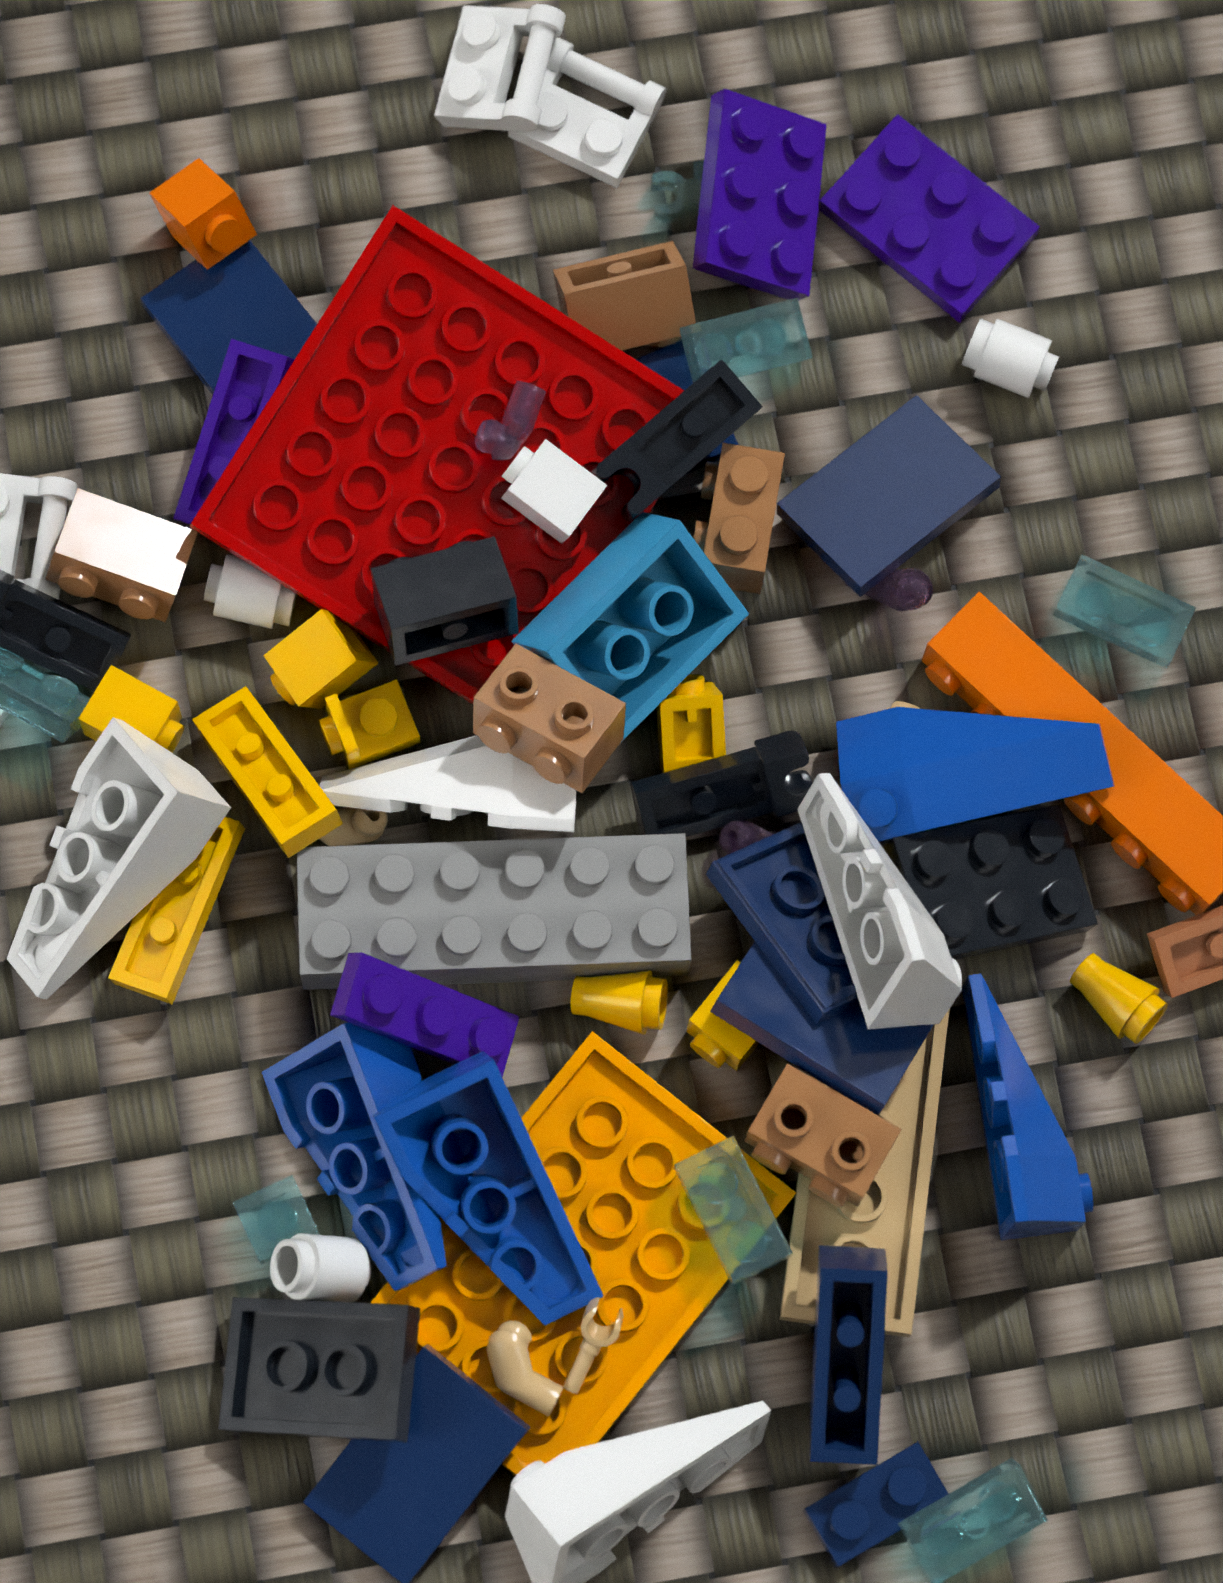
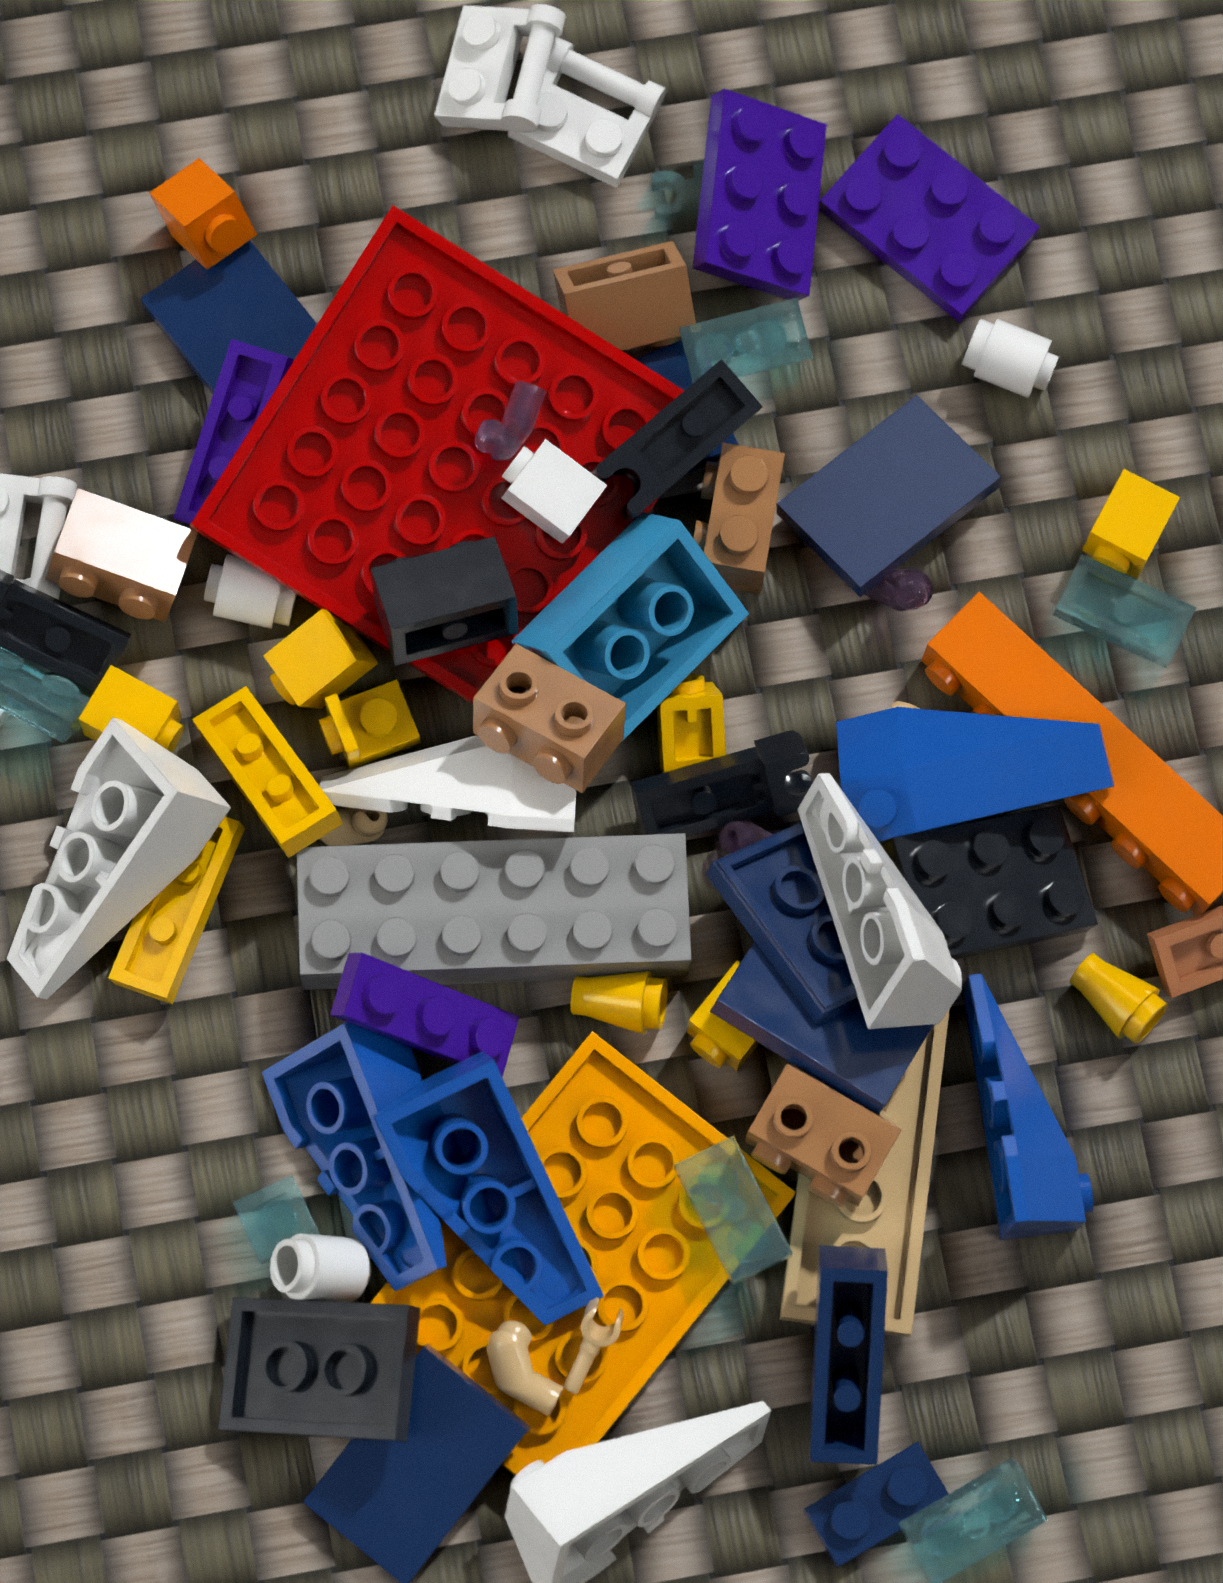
none -> yellow brick [1082,469,1180,579]

